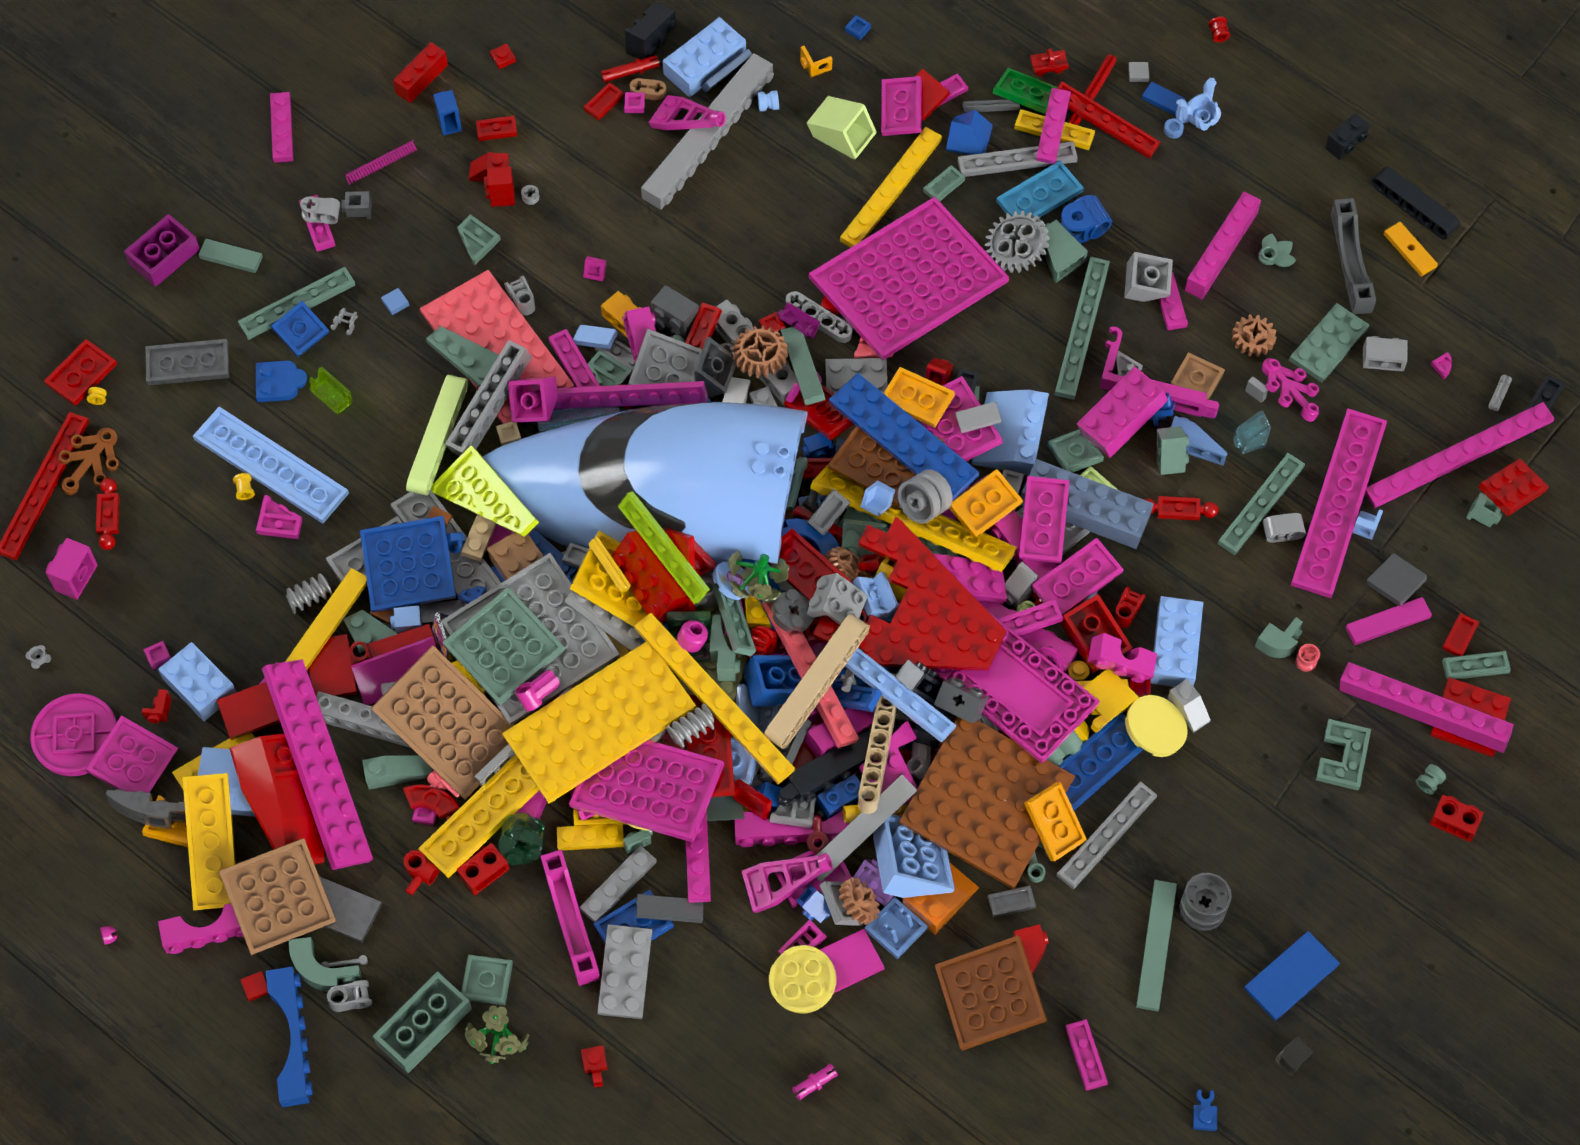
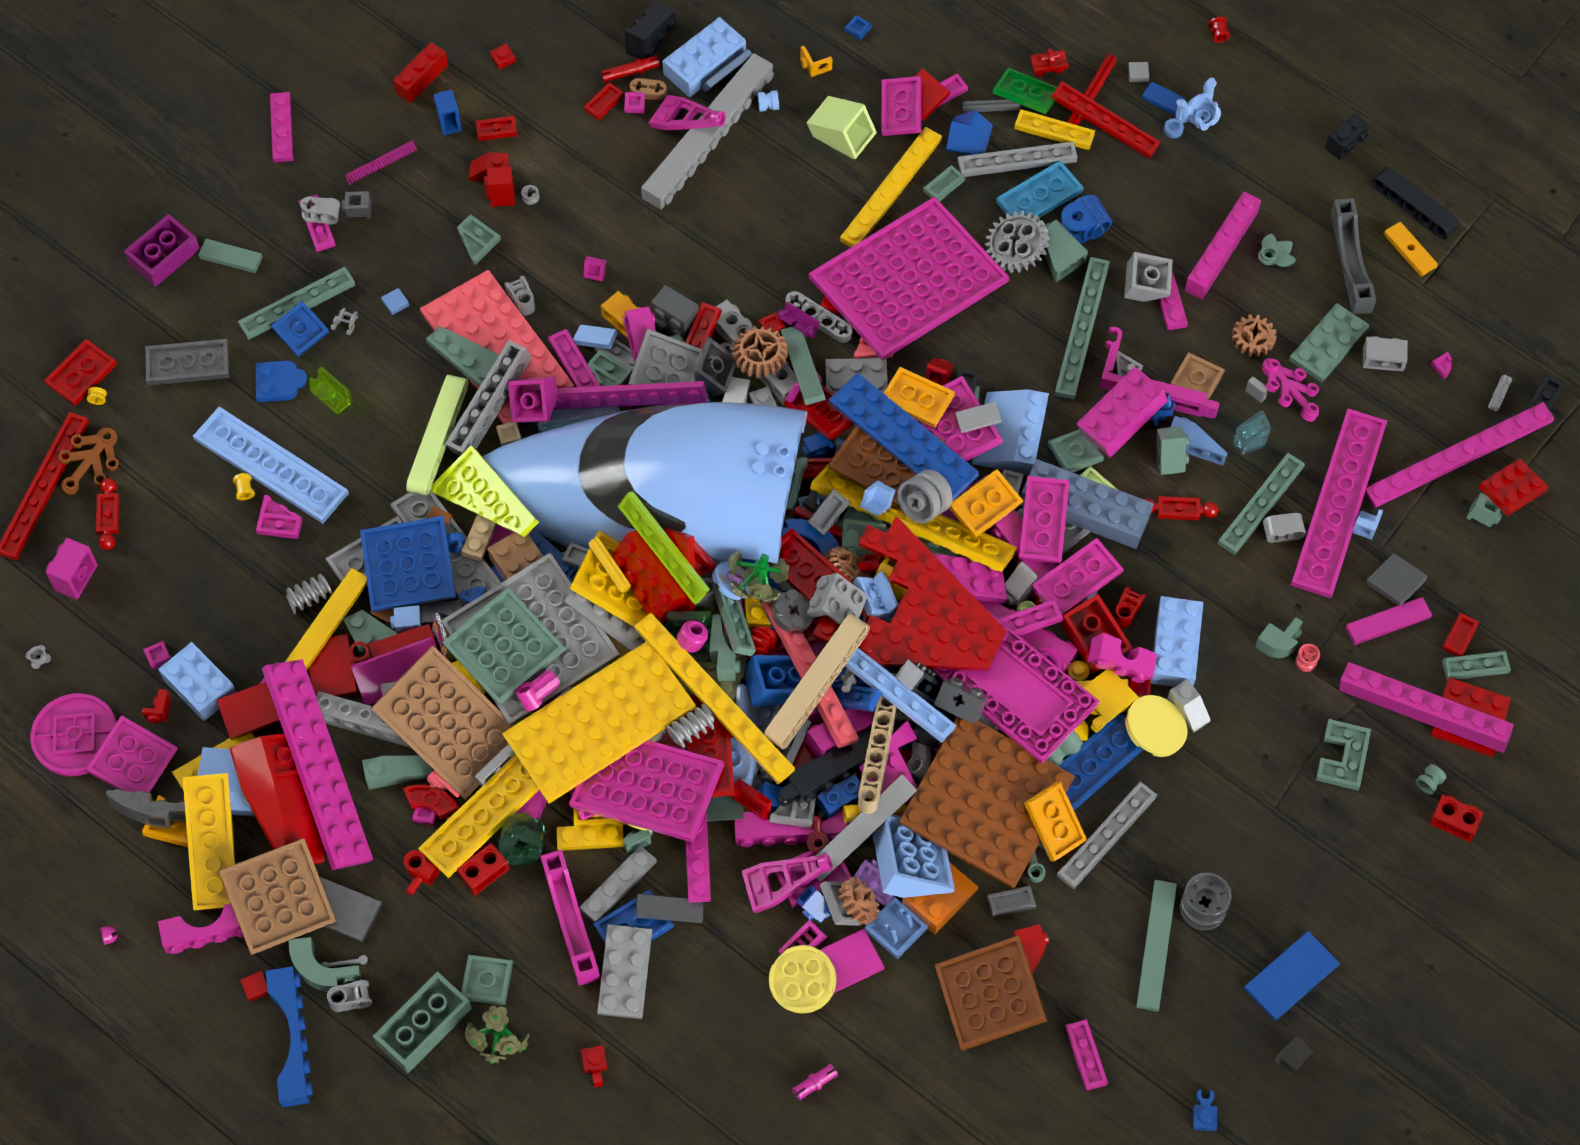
dark pink plate [1036,88,1071,164] -> none

